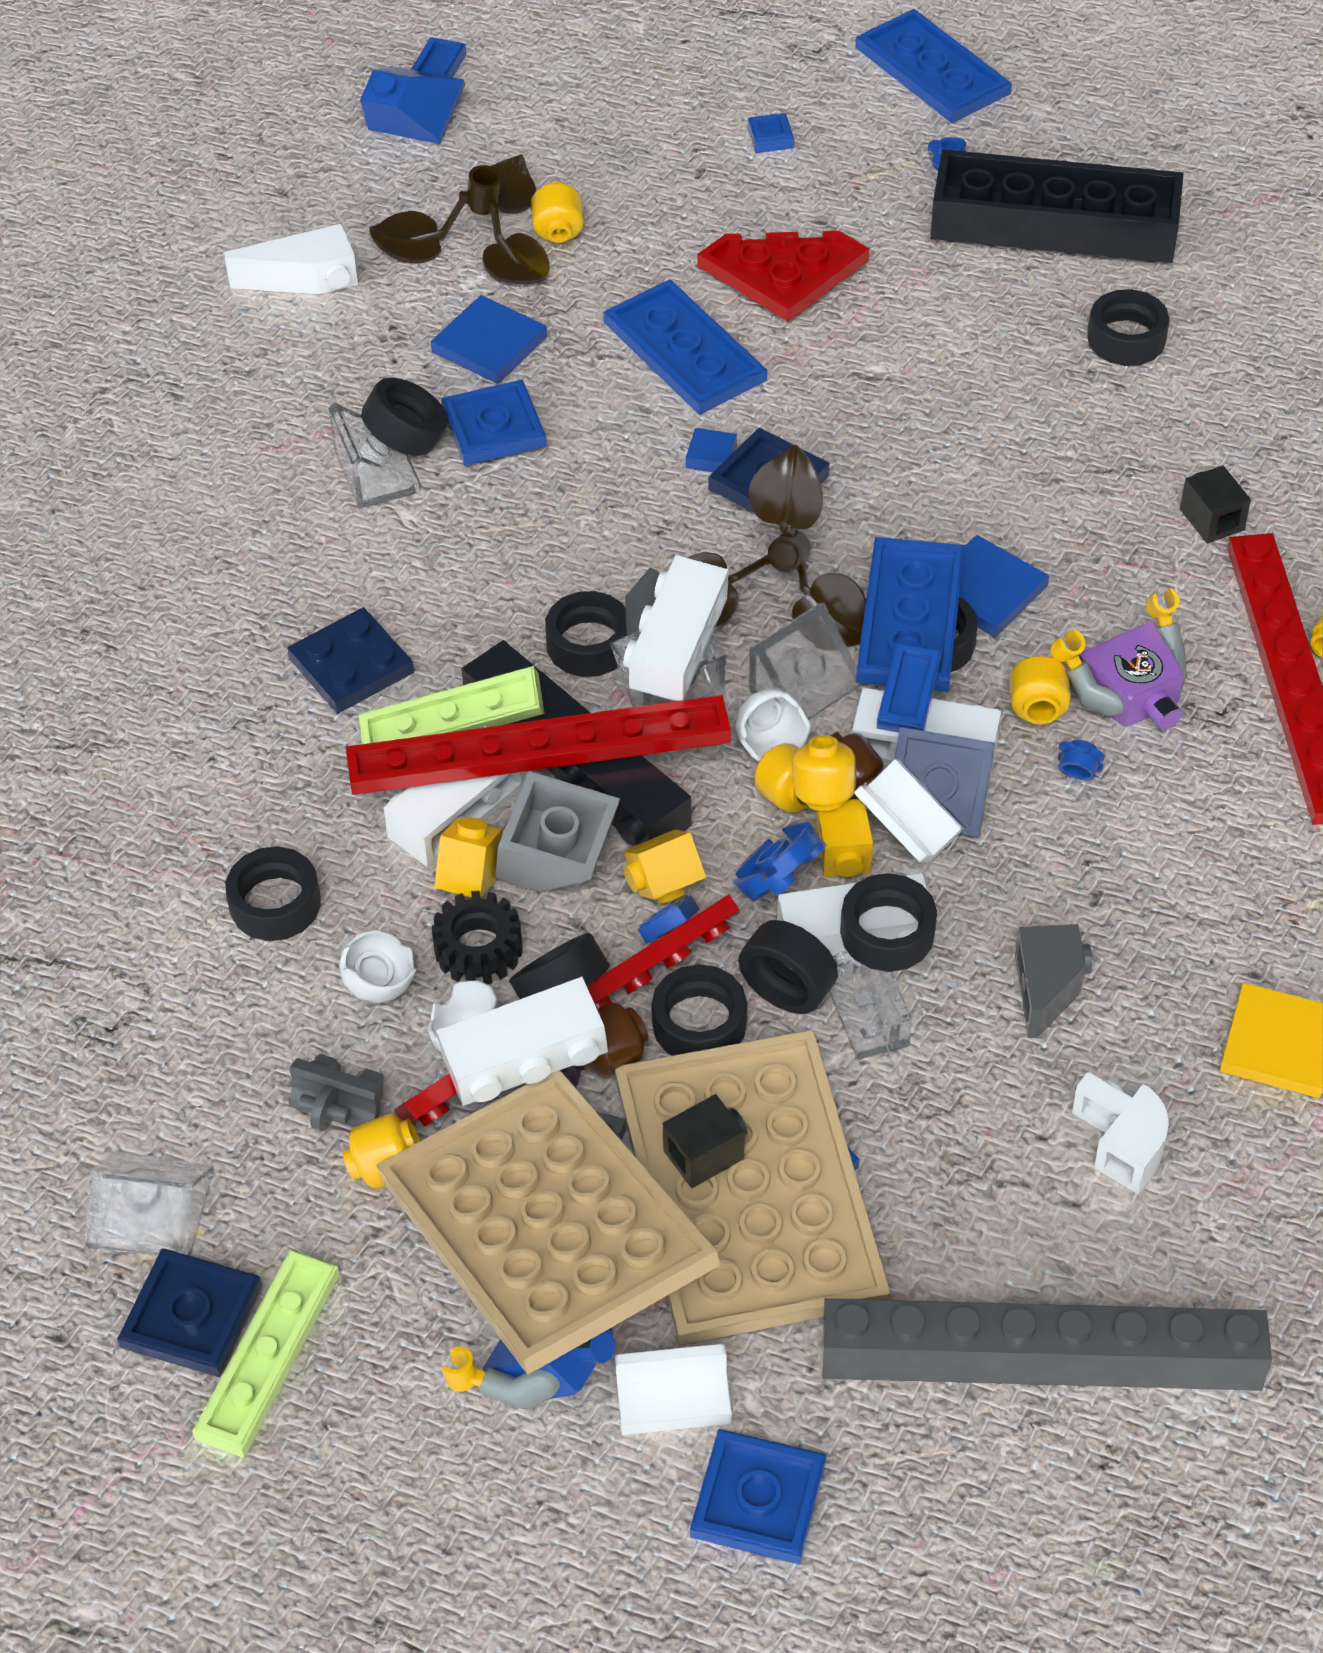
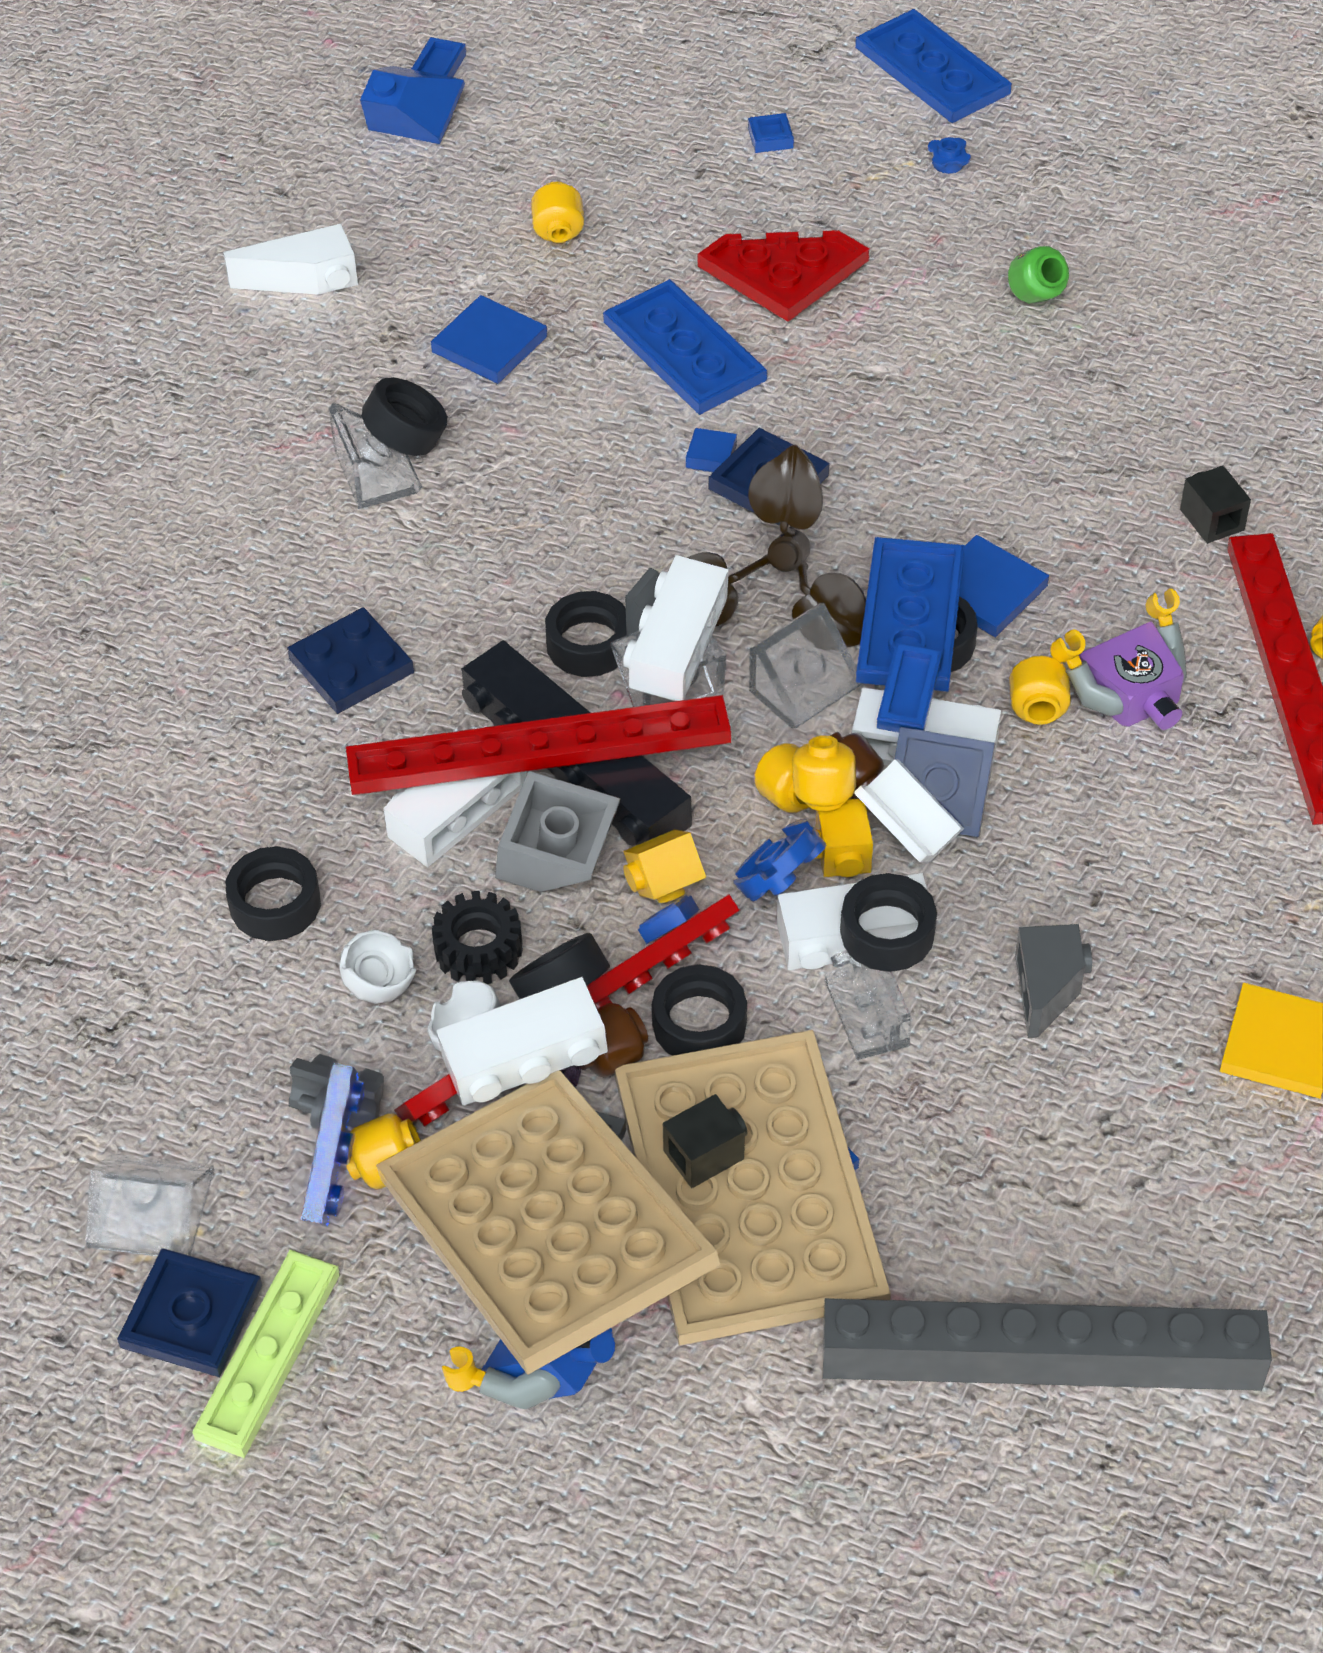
yellowish green tile [359,666,544,744] -> none
dark brown plant [369,154,550,284] -> none
yellow brick [434,817,503,898] -> none
blue plate [441,379,547,466] -> none
white panel [615,1344,732,1435] -> none
blue tile [690,1428,827,1565] -> none
white hair [735,688,811,761] -> none
black tyre [738,920,838,1014] -> none
black brick [930,149,1184,263] -> none
blue plate [1057,740,1105,780] -> none
white brick [1072,1072,1169,1195] -> none
black tyre [1087,289,1170,366] -> none
none -> clear blue plate [301,1063,365,1228]
none -> bright green head [1008,246,1069,303]

